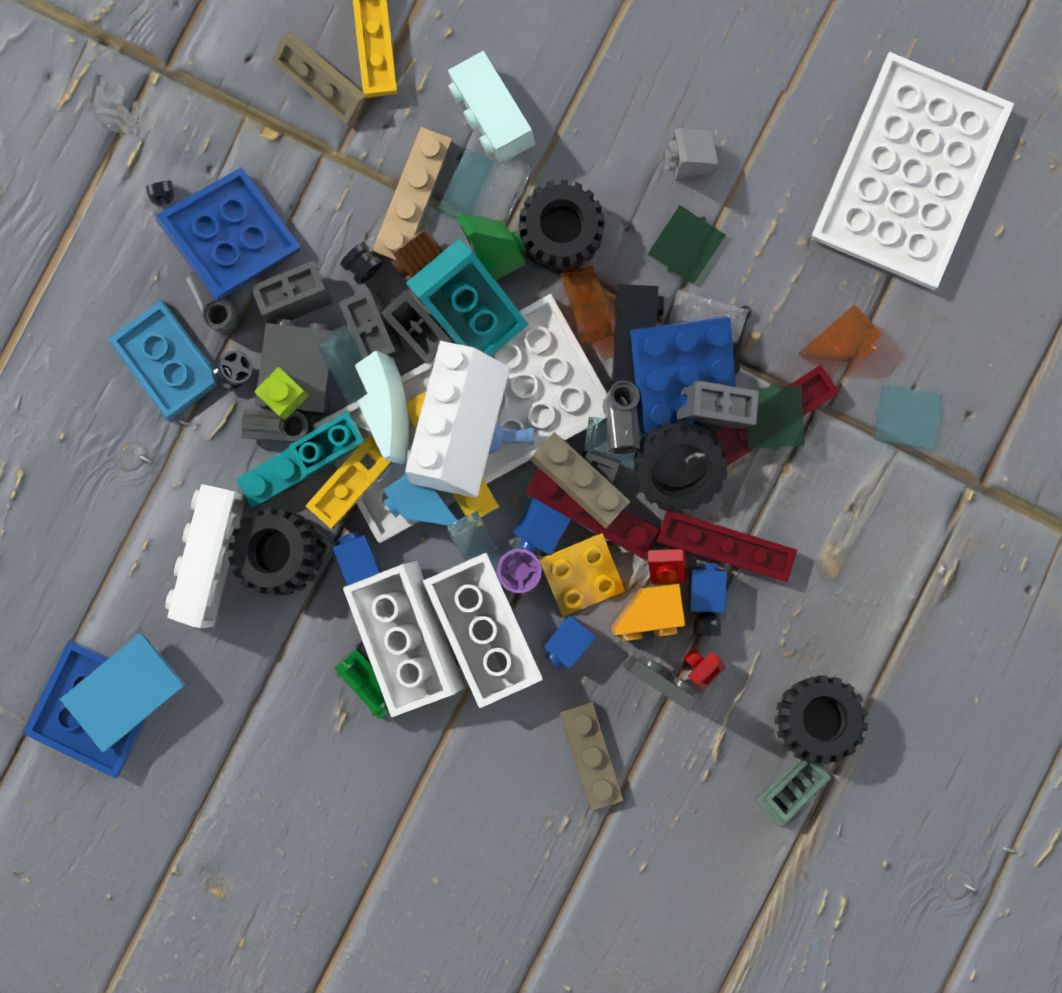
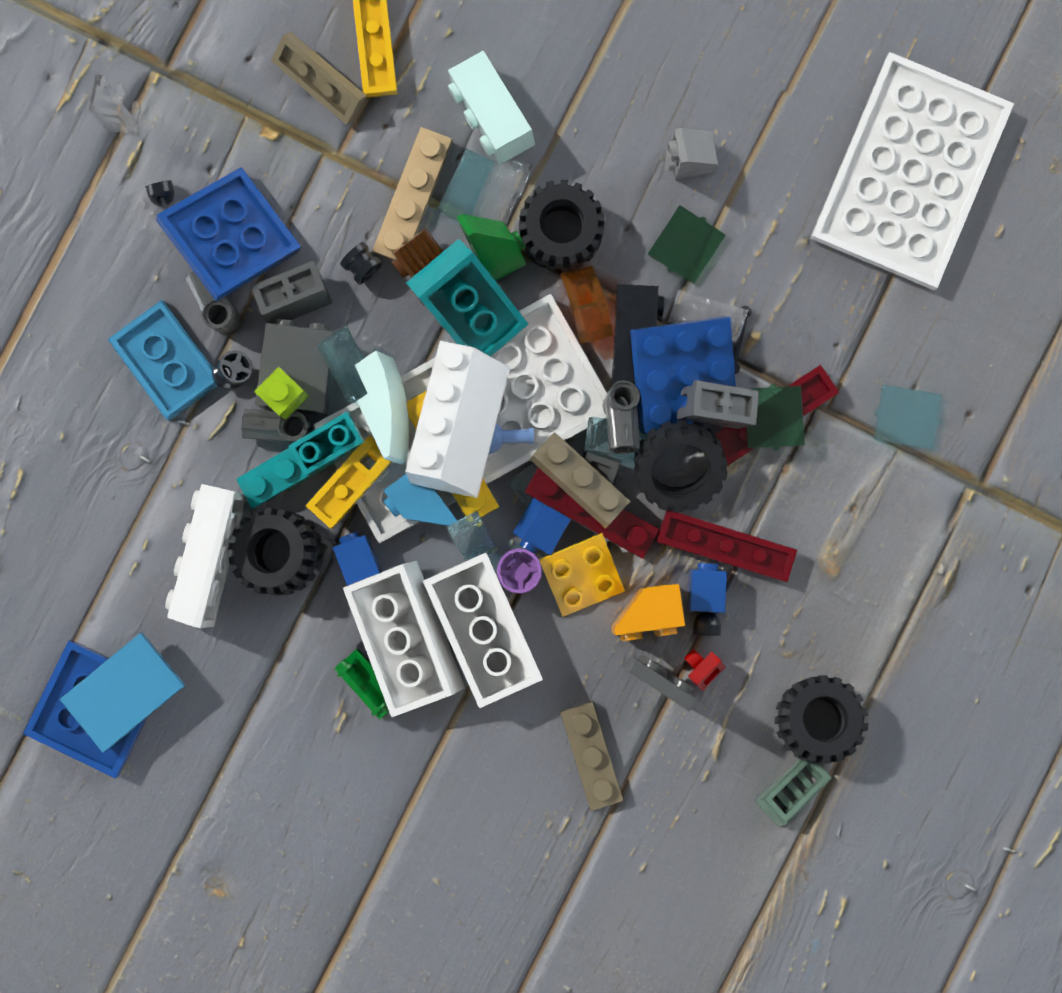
dark grey hinge [339,288,405,359] -> none
dark grey slope [381,290,452,364] -> none
blue brick [543,615,596,669] -> none
red bracket [648,549,686,584] -> none
clear orange slope [799,304,882,362] -> none

